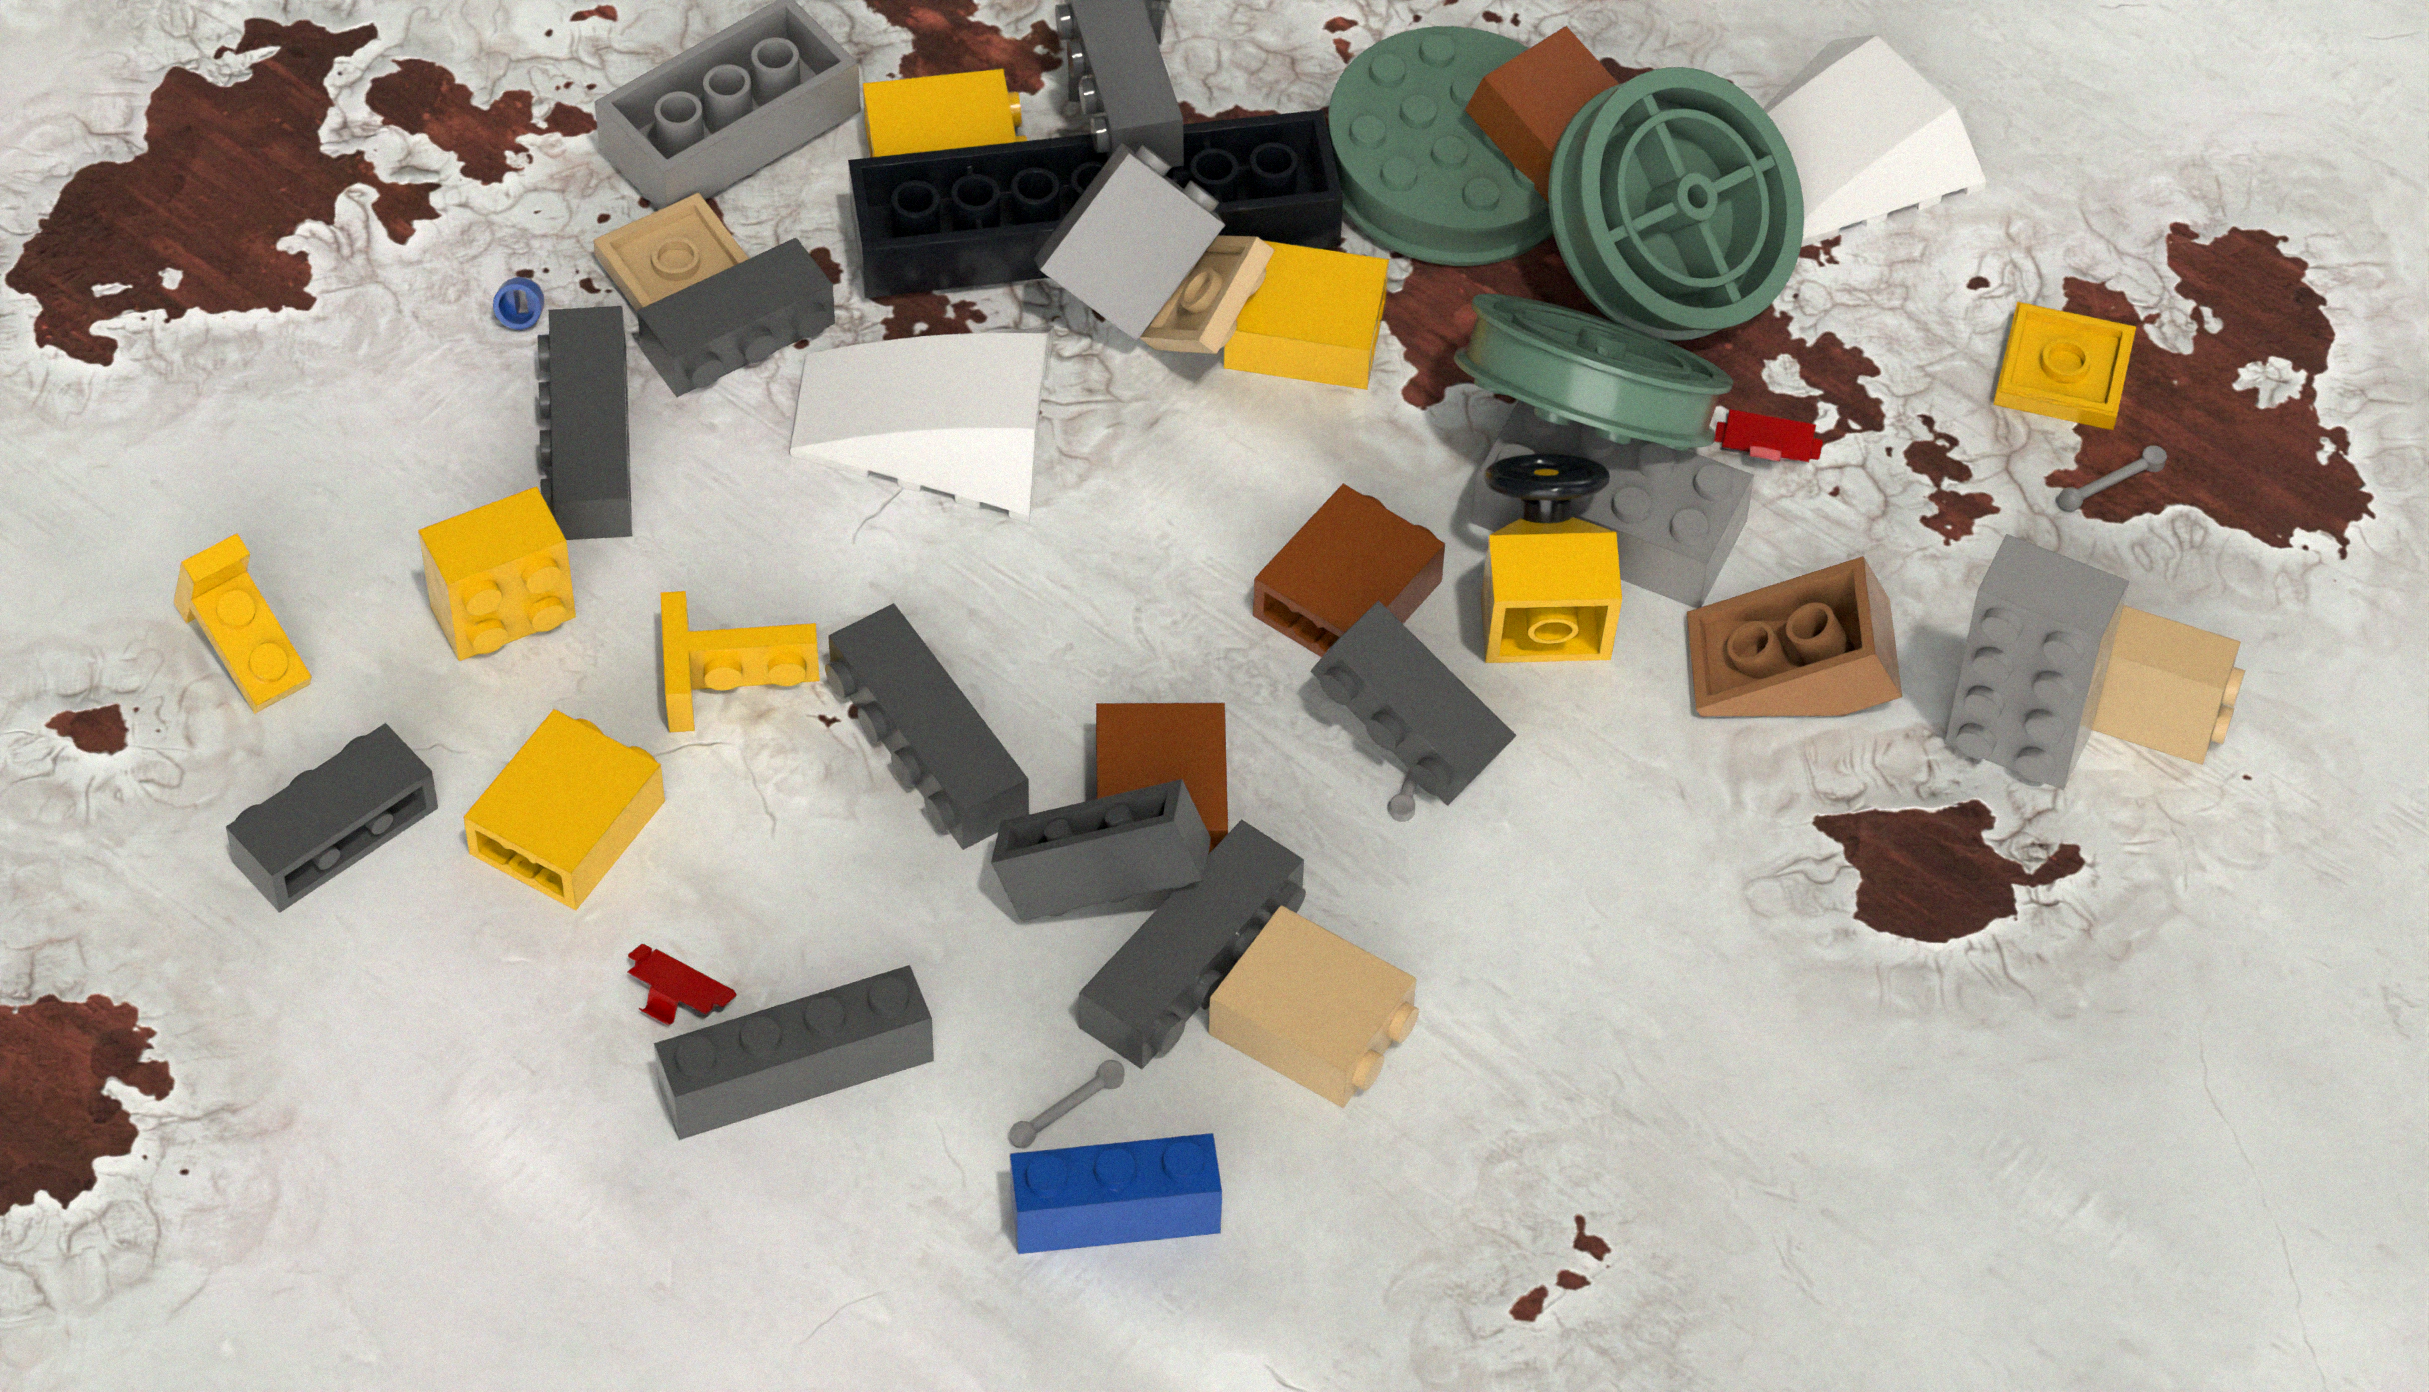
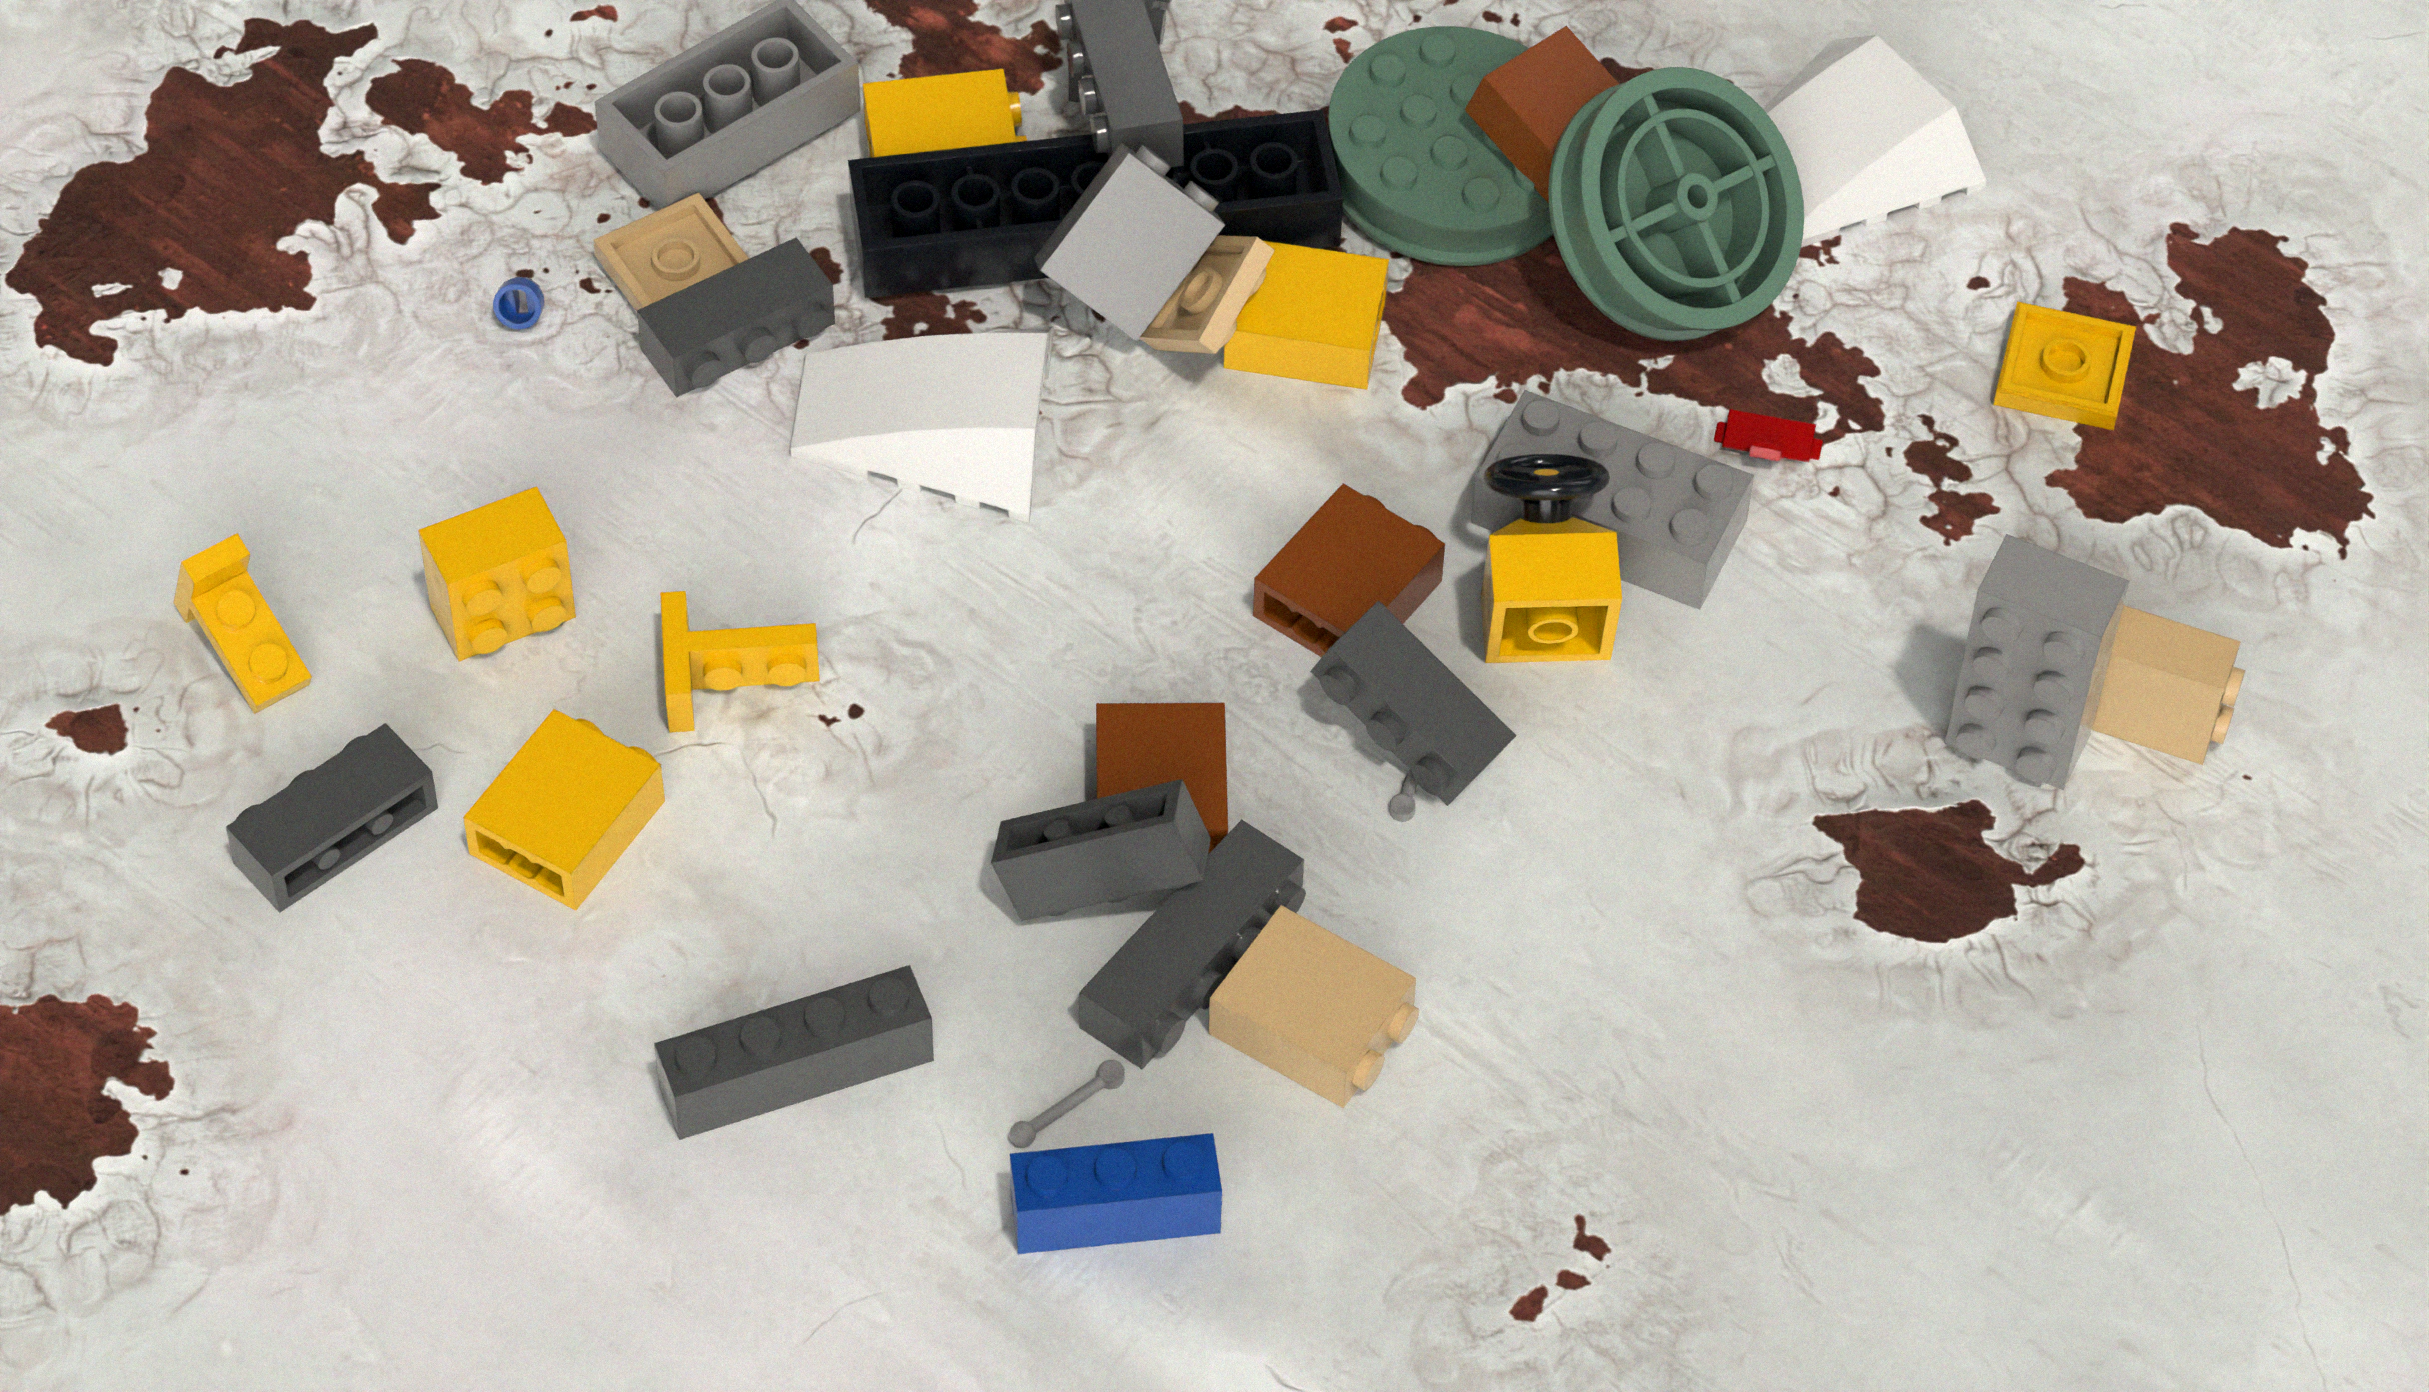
dark grey brick [538,306,632,540] -> none
red piece [627,944,737,1026] -> none
dark grey brick [825,603,1029,850] -> none
sand green wheel [1454,294,1734,451] -> none
medium nougat slope [1687,556,1902,717] -> none
light grey hinge [2059,446,2167,511] -> none

